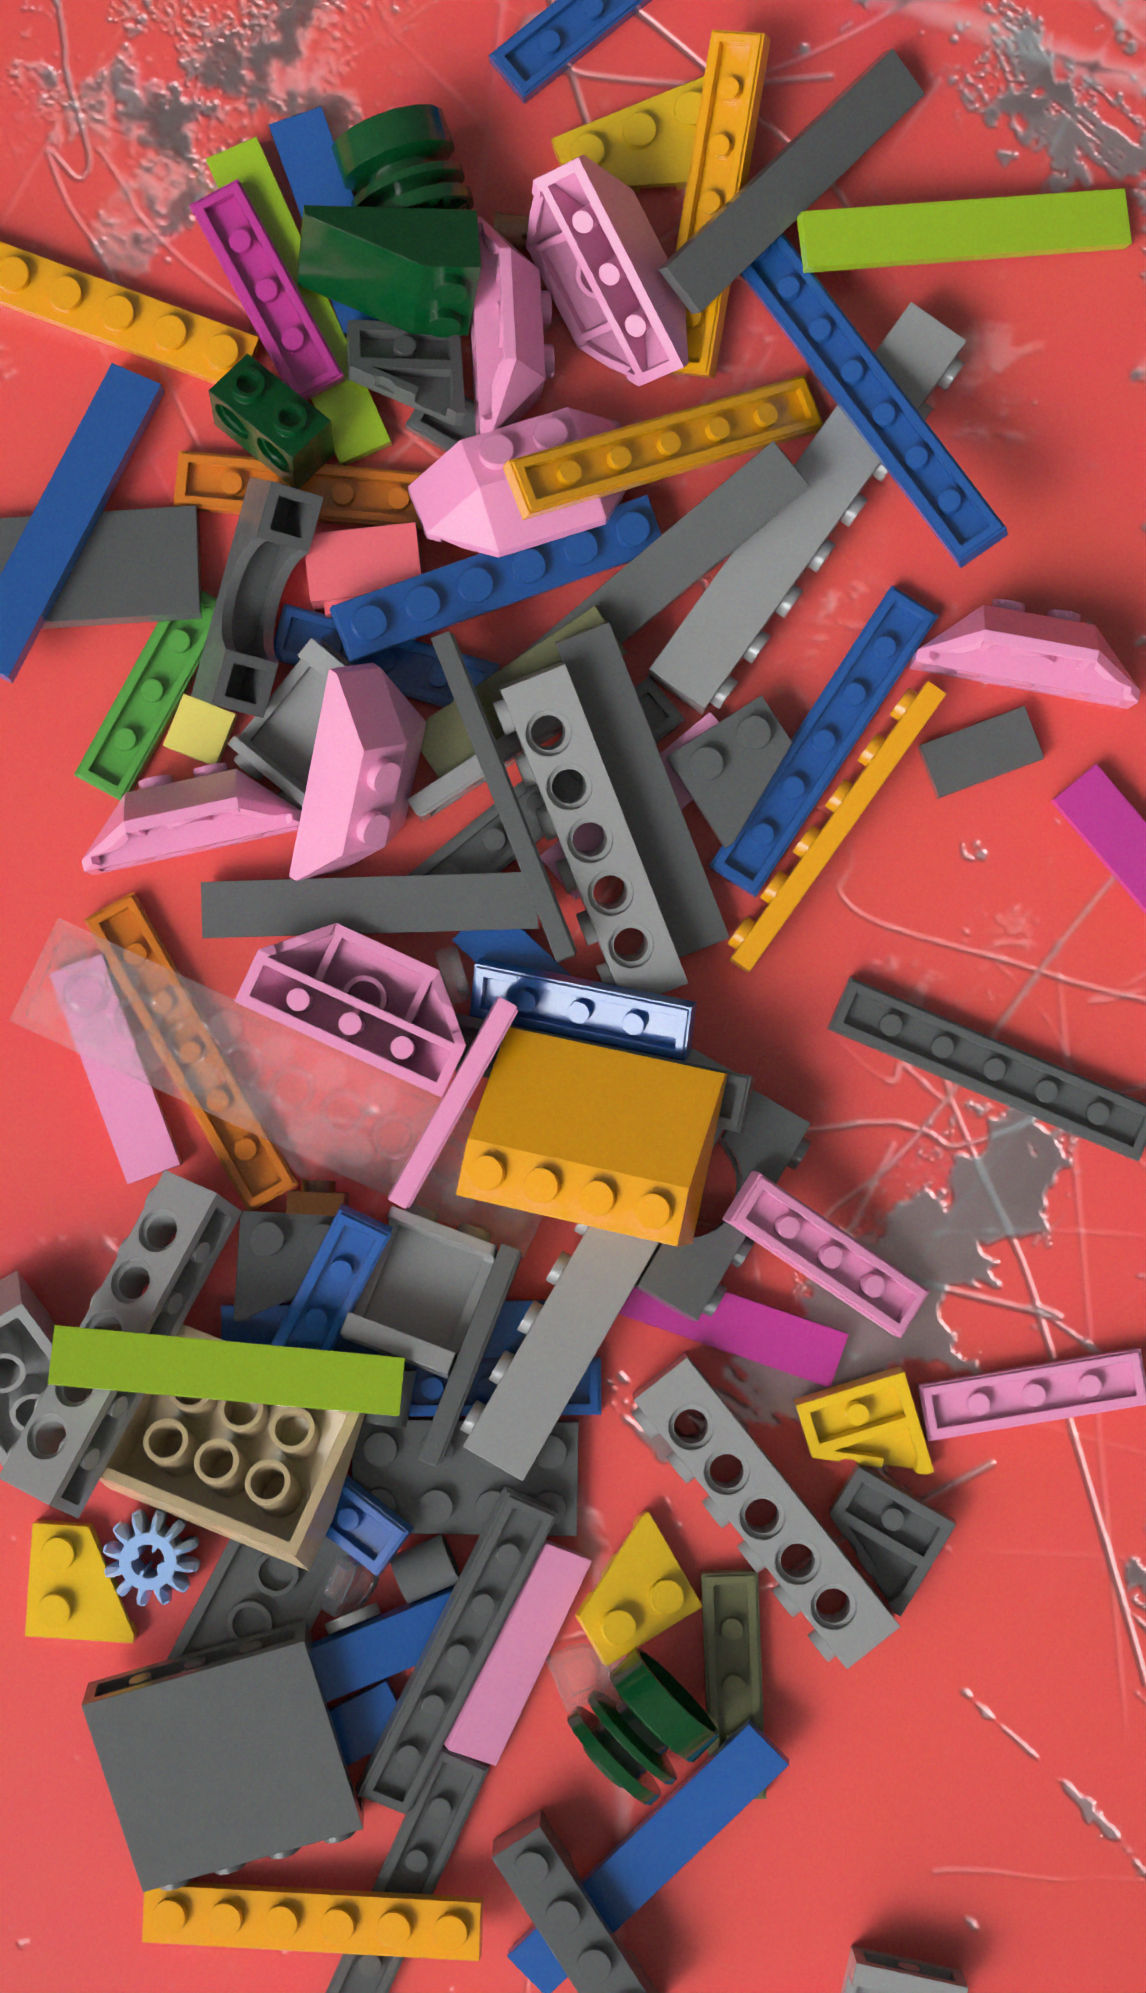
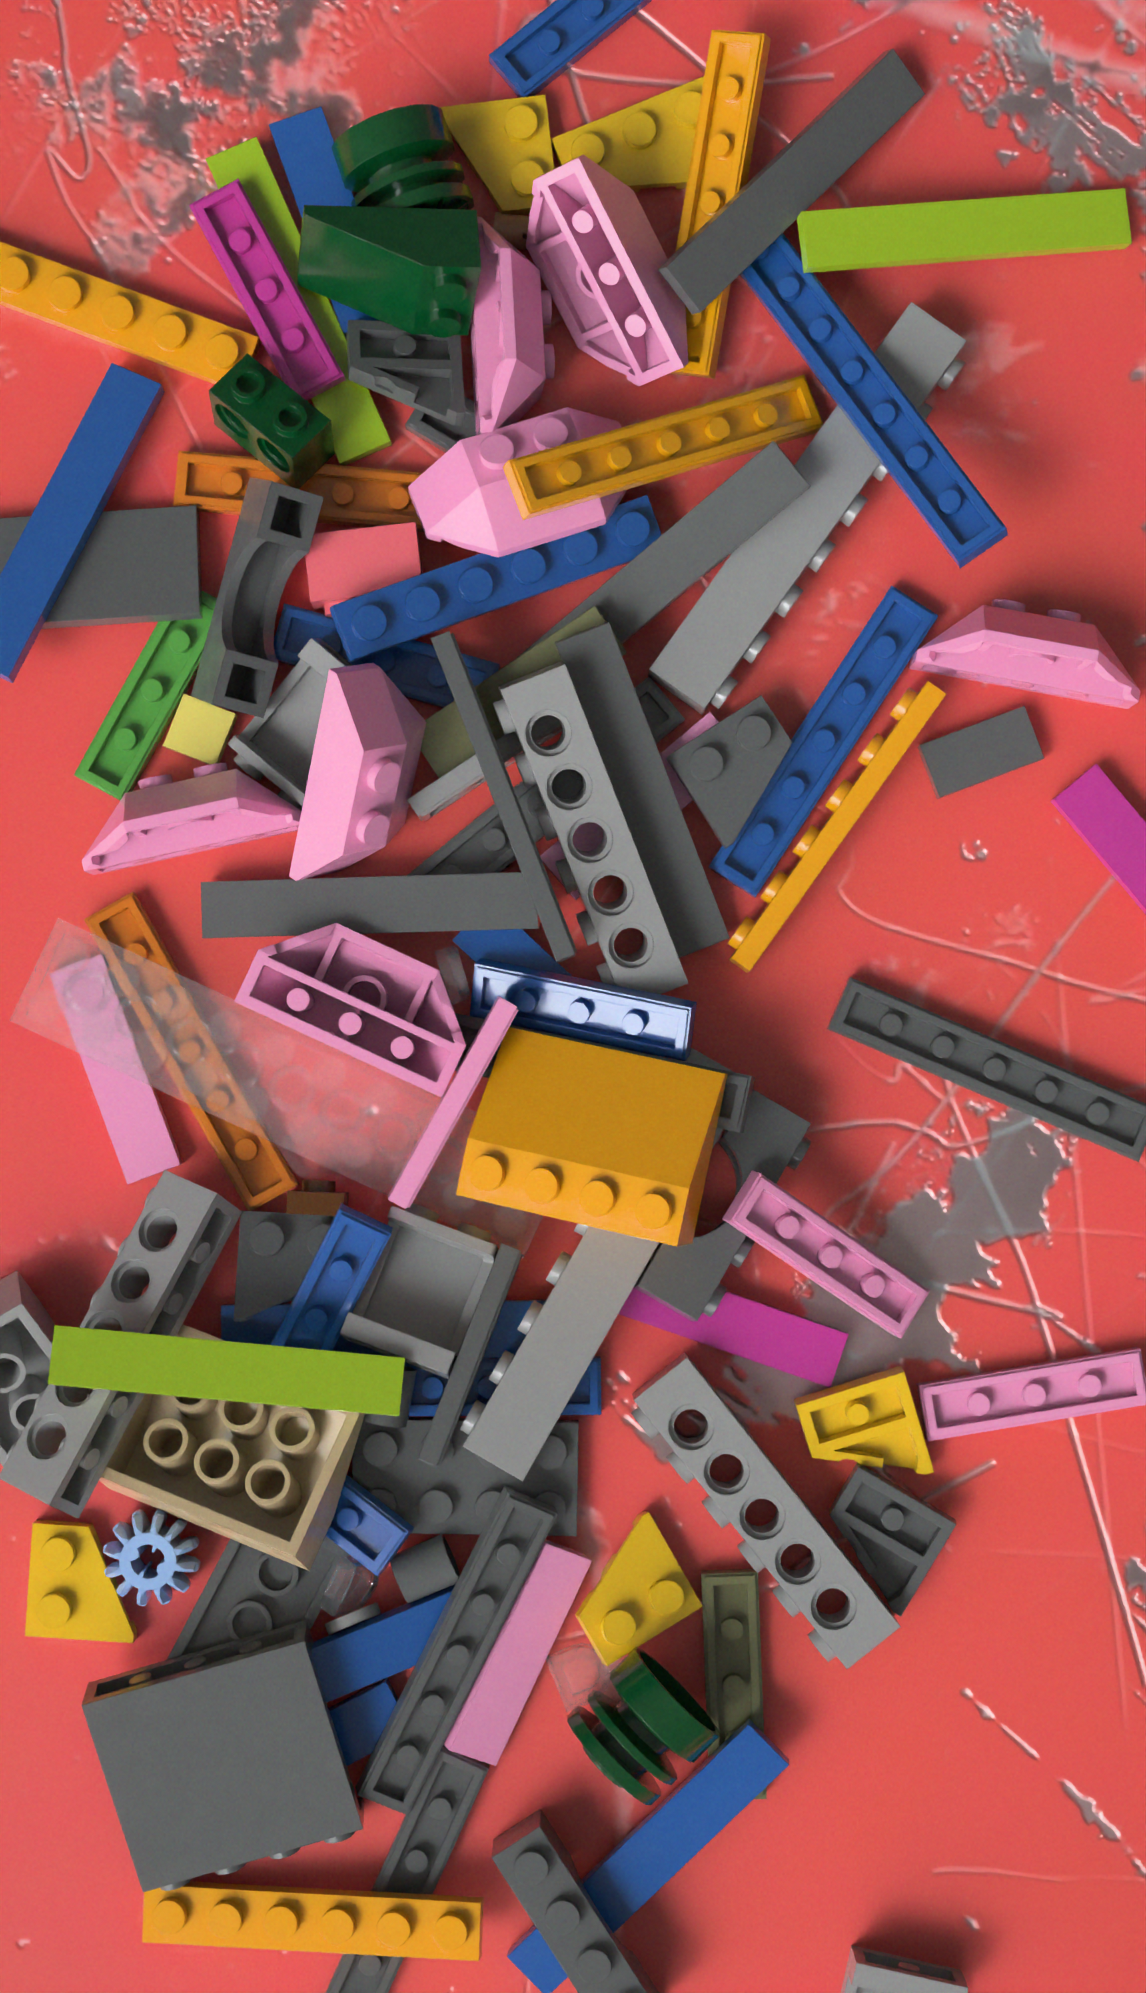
none -> yellow wing [439,95,554,215]

